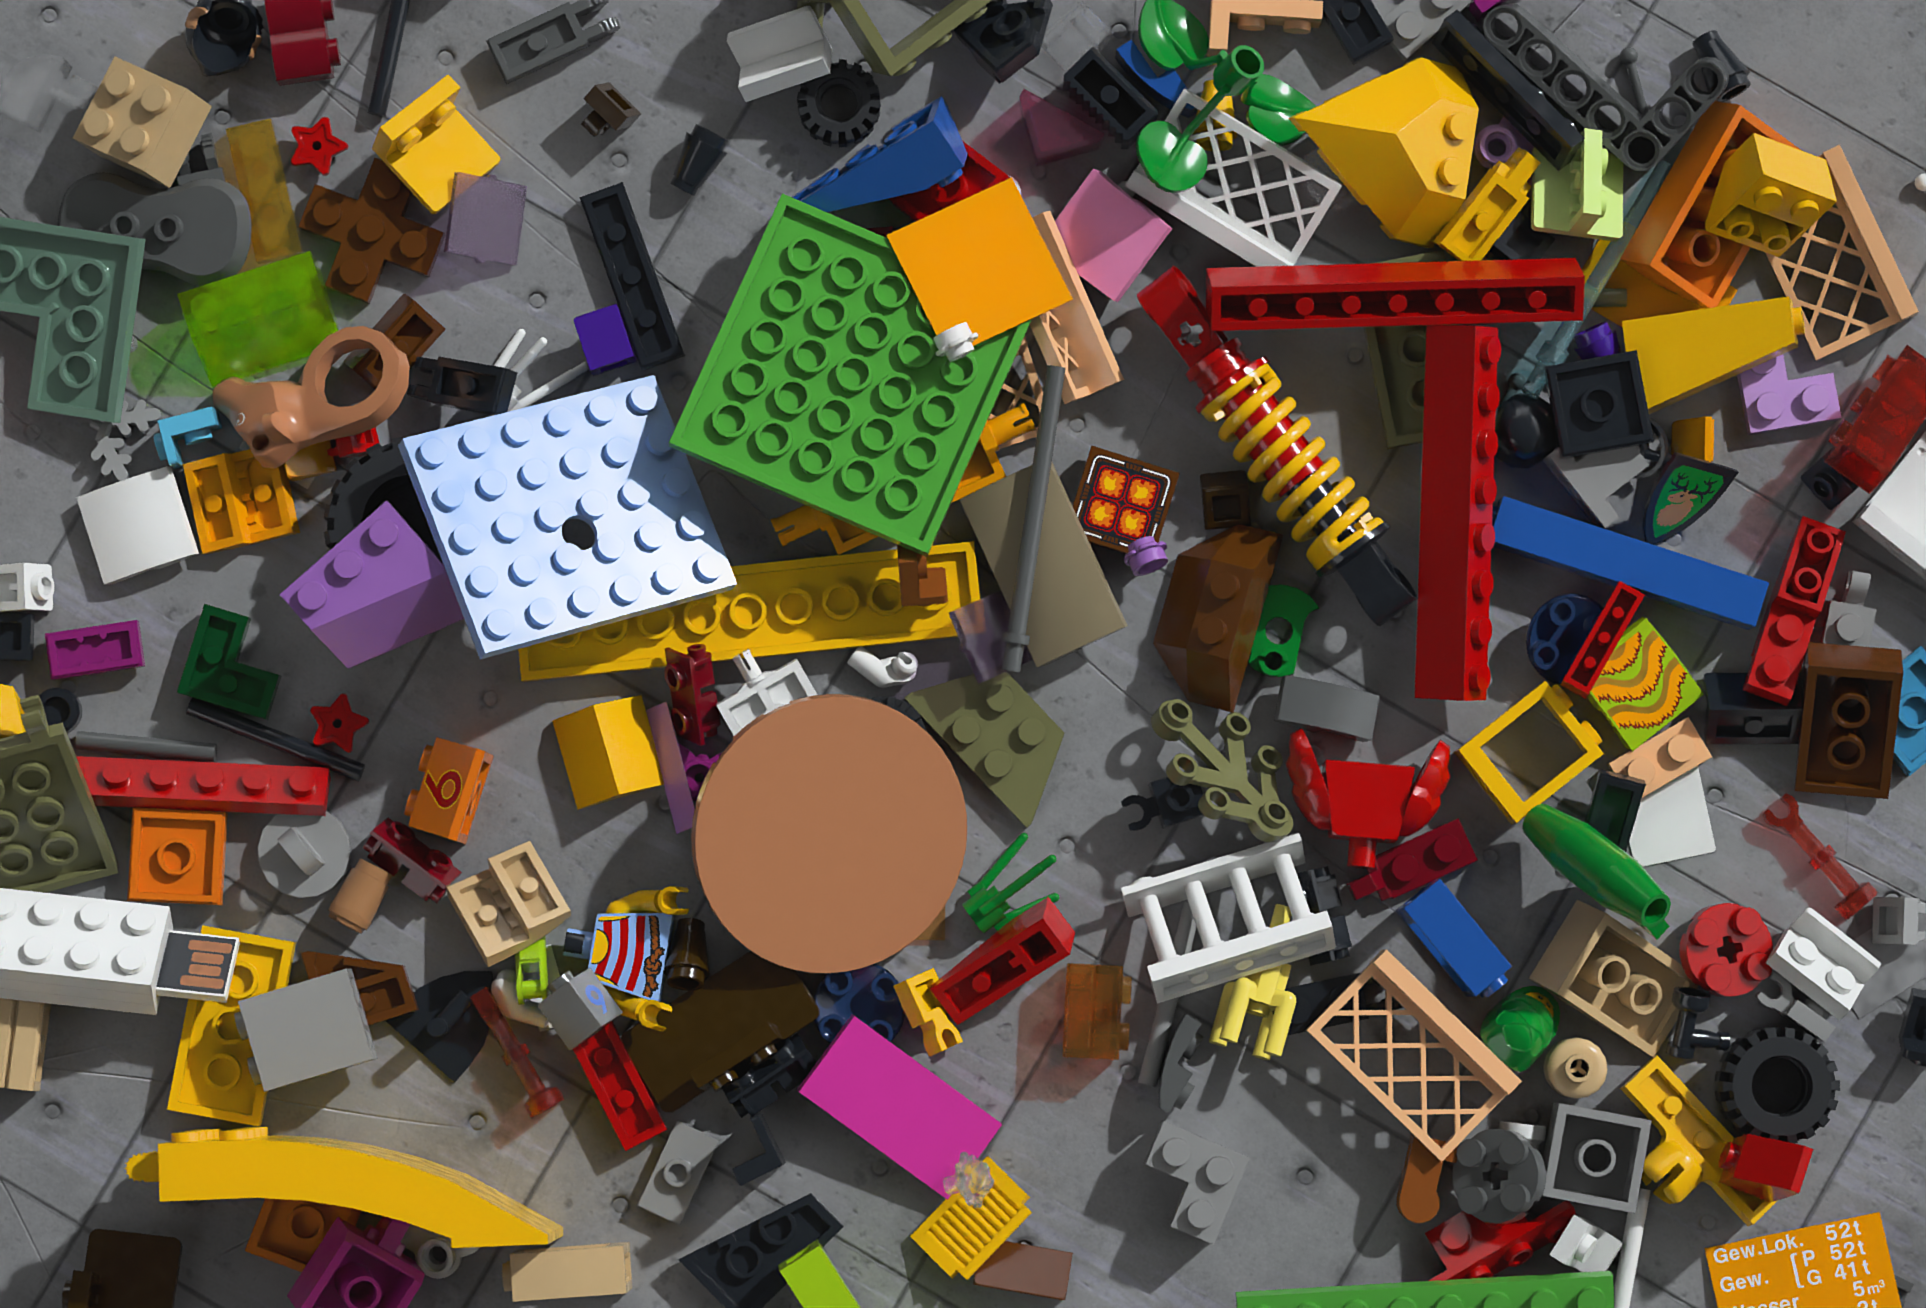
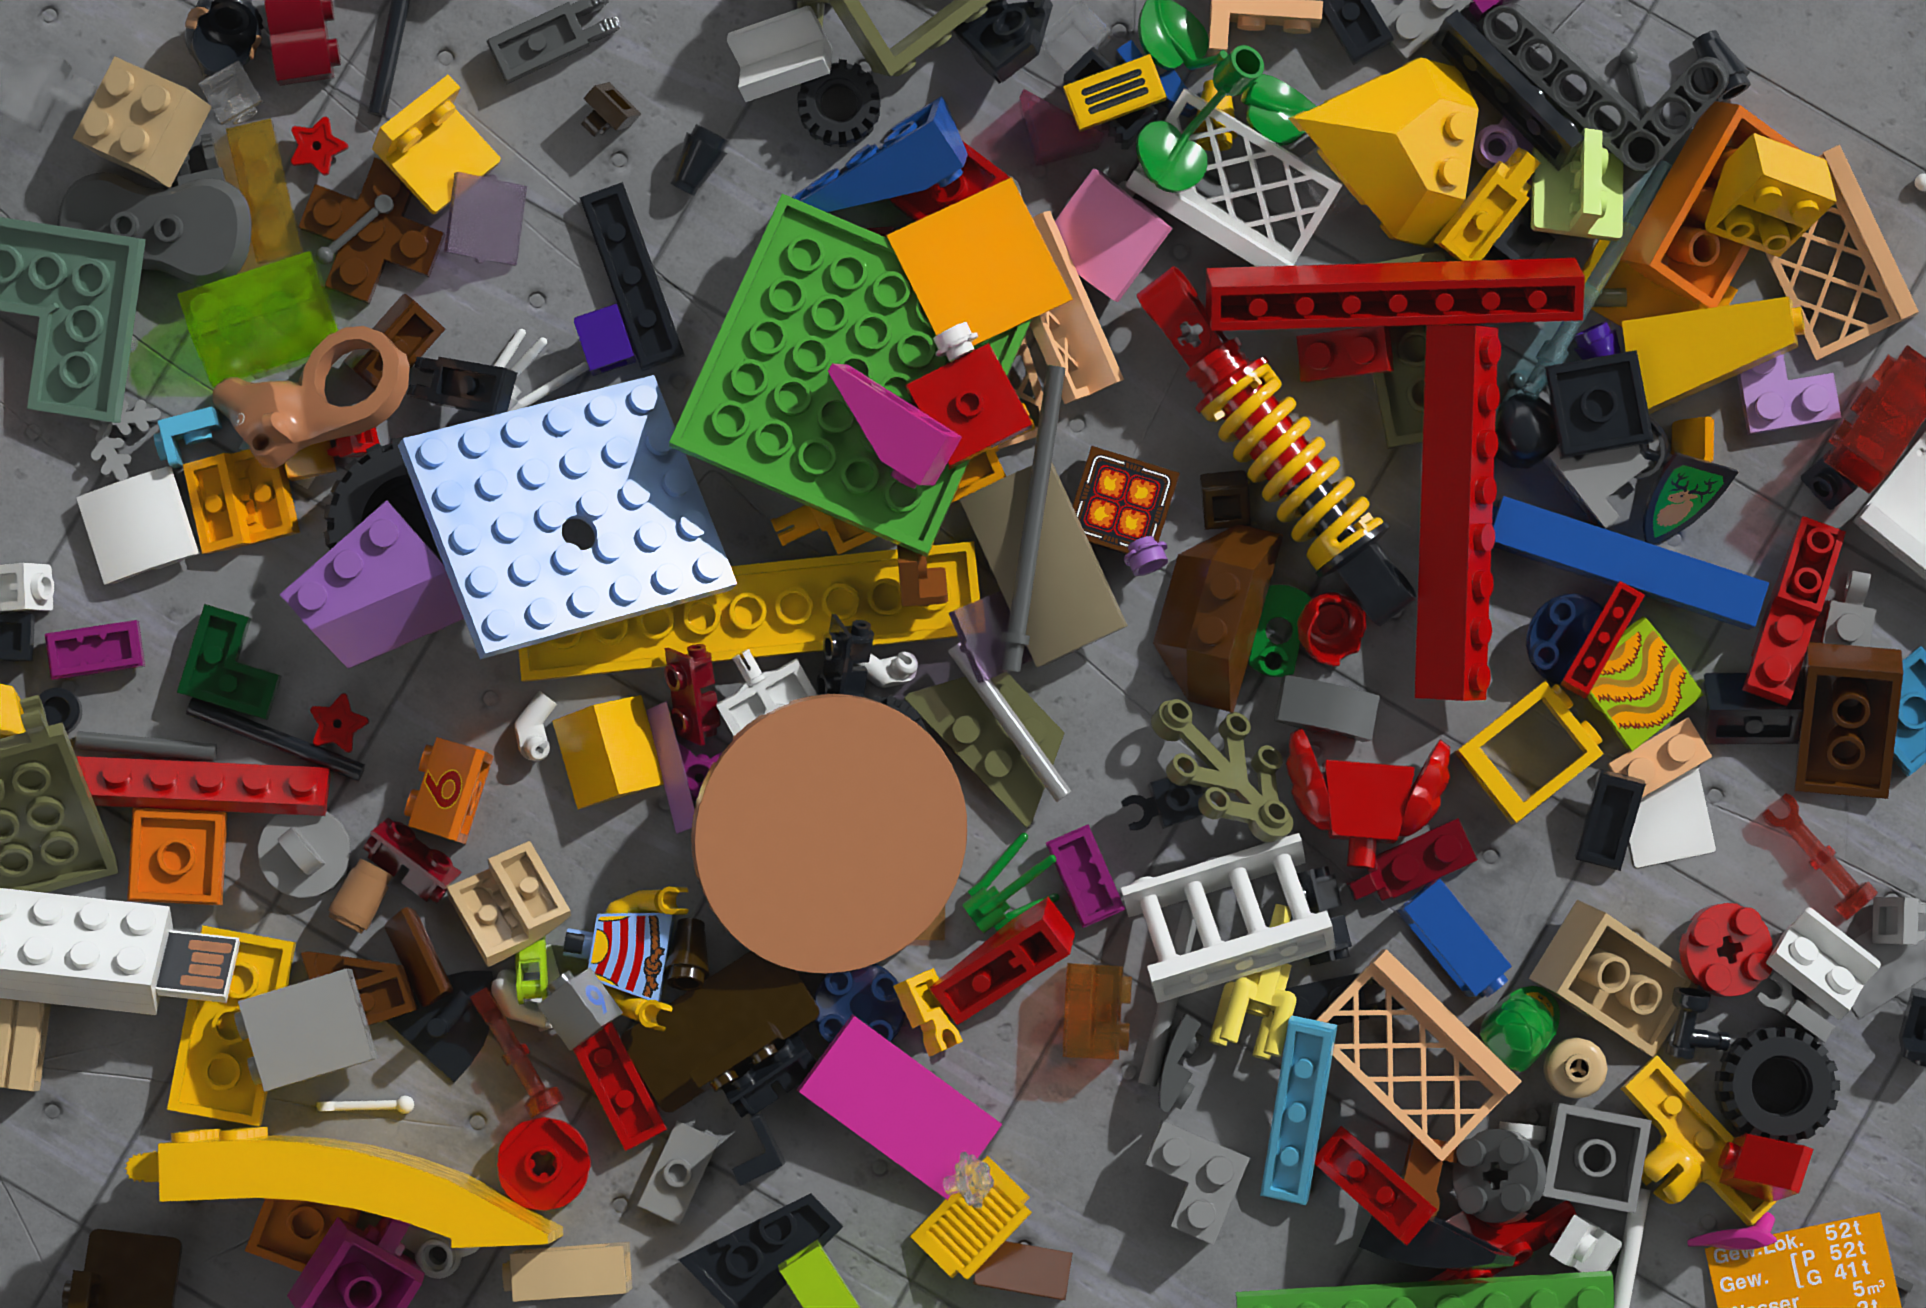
green plate [1522,804,1671,940] -> none
none -> clear brick [198,61,264,125]
none -> dark grey hinge [315,195,394,265]
none -> white hinge [316,1095,414,1114]
none -> reddish brown slope [385,907,454,1007]
none -> red plate [497,1117,592,1211]
none -> white arm [514,691,557,761]
none -> black hinge [816,614,874,697]
none -> dark pink slope [828,363,962,489]
none -> red plate [905,343,1033,470]
none -> light grey bar [948,641,1072,802]
none -> magenta plate [1045,824,1126,928]
none -> yellow tile [1063,54,1167,132]
none -> medium azure tile [1260,1015,1337,1206]
none -> red plate [1296,326,1394,382]
none -> red hair [1297,592,1366,667]
none -> red plate [1315,1126,1438,1245]
none -> black slope [1358,1216,1516,1271]
none -> dark pink bar [1687,1212,1777,1250]

